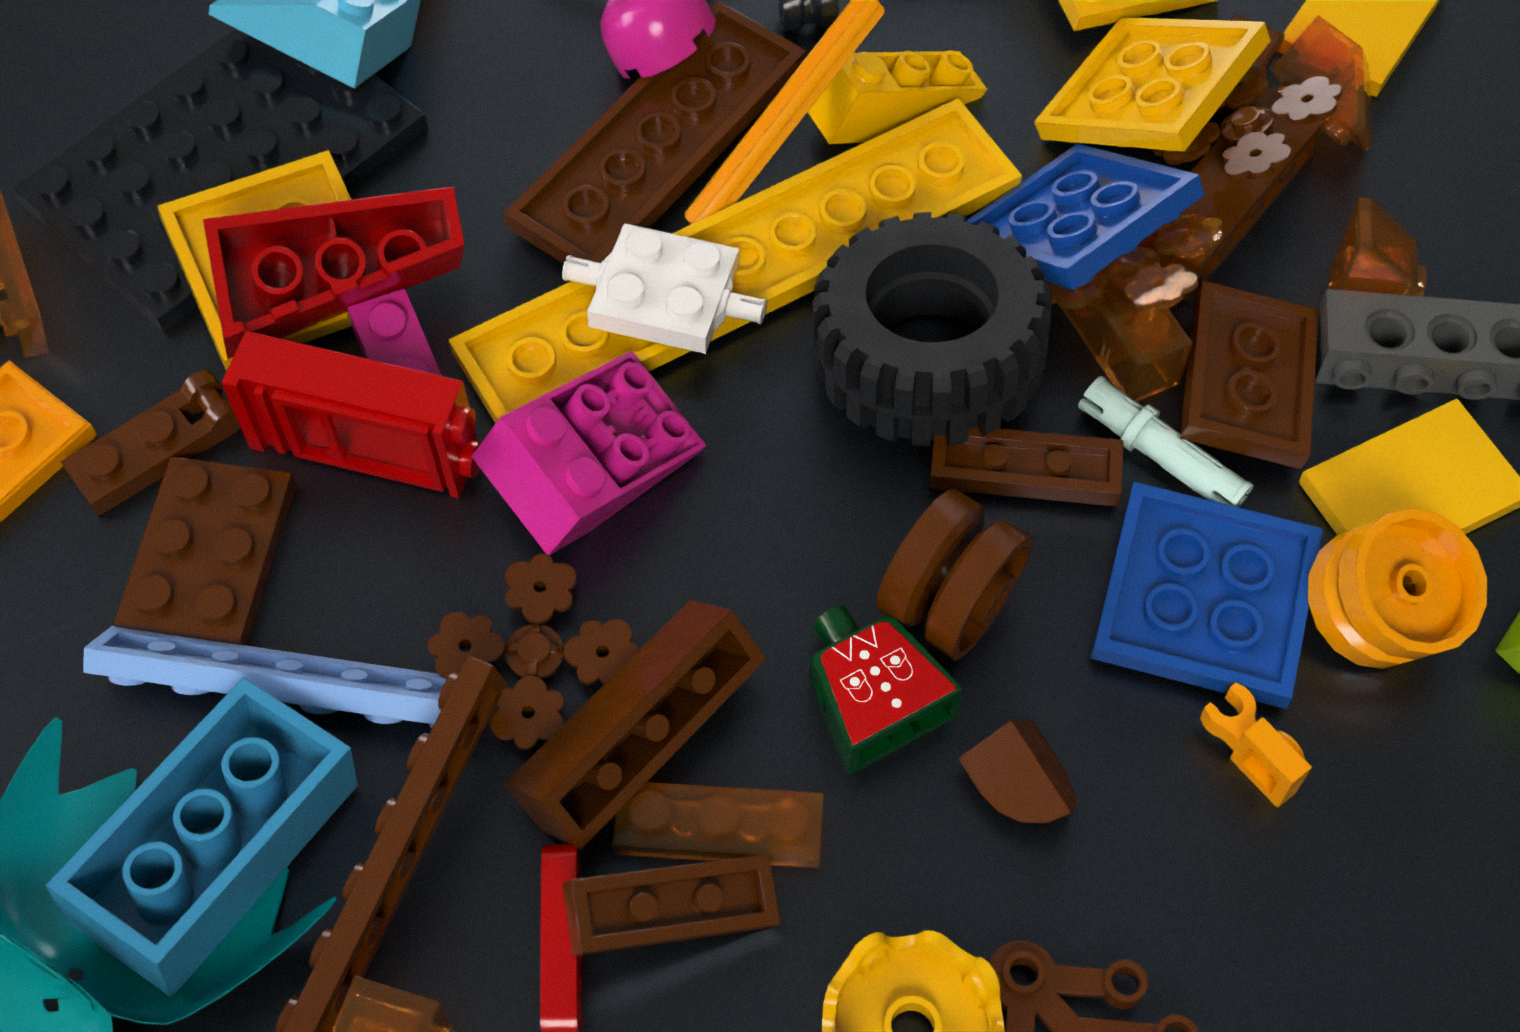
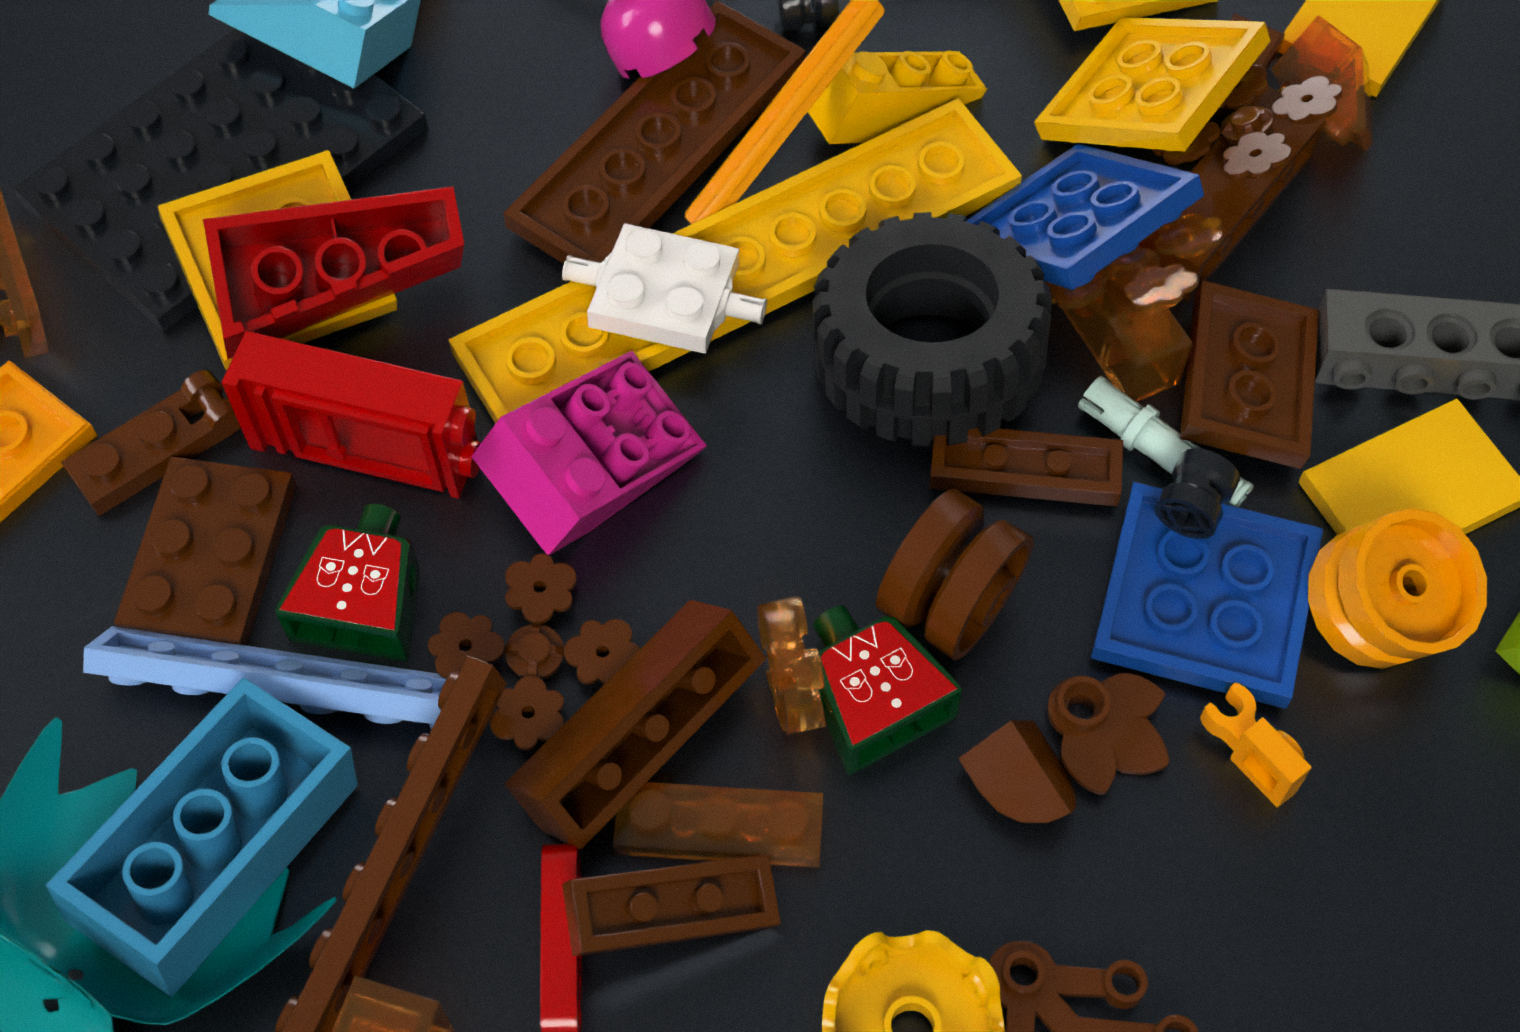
dark pink plate [347,288,442,376] -> none
clear orange slope [1329,197,1427,296] -> none
none -> torso [275,504,419,662]
none -> clear orange plate [757,596,825,735]
none -> reddish brown plate [1047,673,1169,795]
none -> black wheel [1154,448,1240,539]

